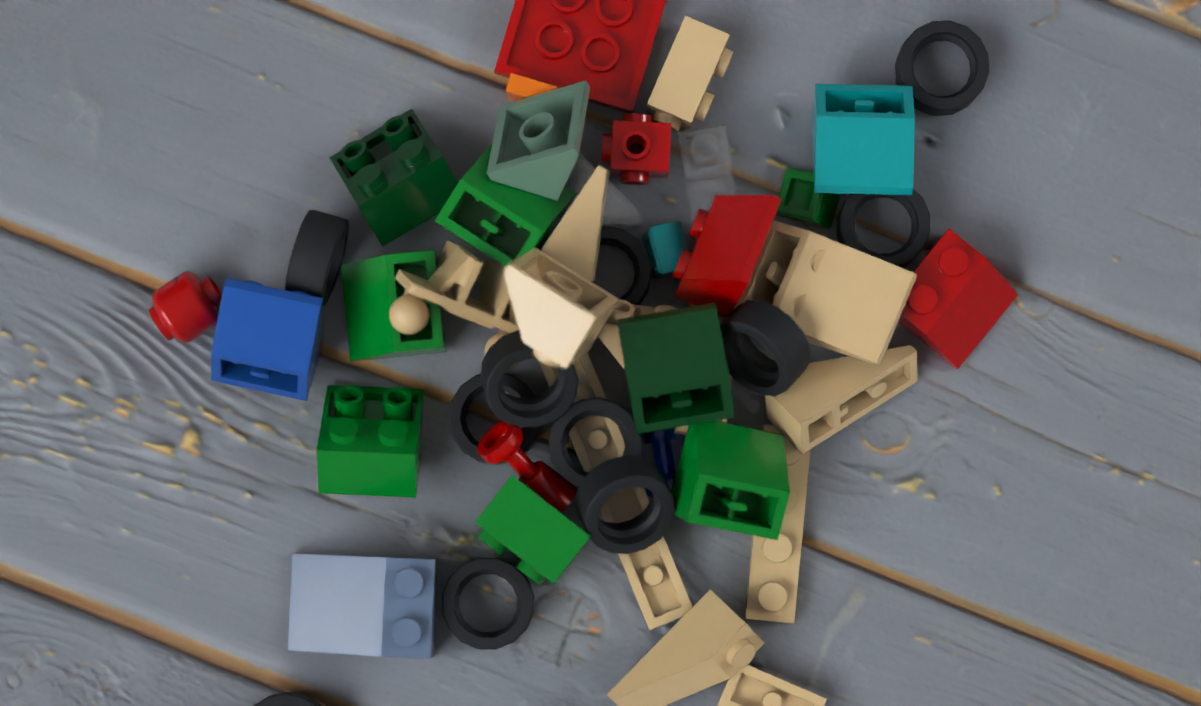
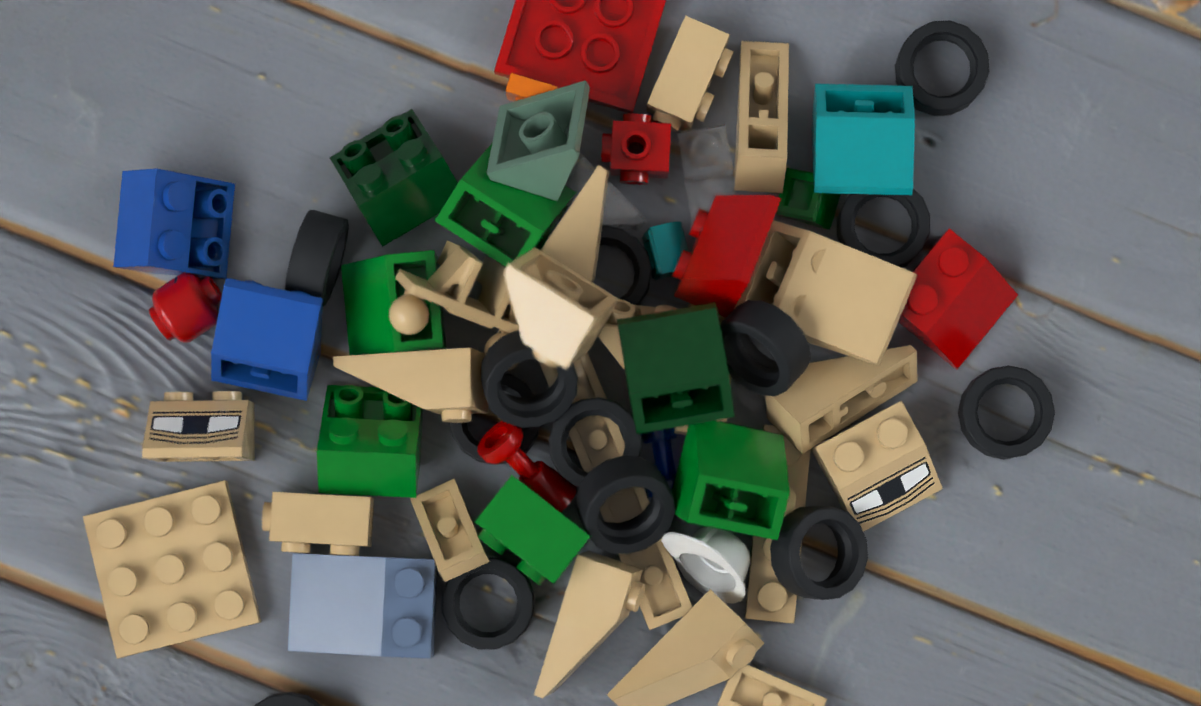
none -> tan plate [83,480,261,659]
none -> blue slope [113,168,235,279]
none -> tan slope [142,391,255,462]
none -> tan brick [262,492,374,556]
none -> tan slope [333,347,489,423]
none -> tan plate [410,479,490,582]
none -> tan slope [534,551,645,698]
none -> white piece [661,526,751,604]
none -> tan slope [734,41,789,193]
none -> black tyre [770,506,868,600]
none -> tan slope [811,401,943,532]
none -> black tyre [958,365,1055,459]

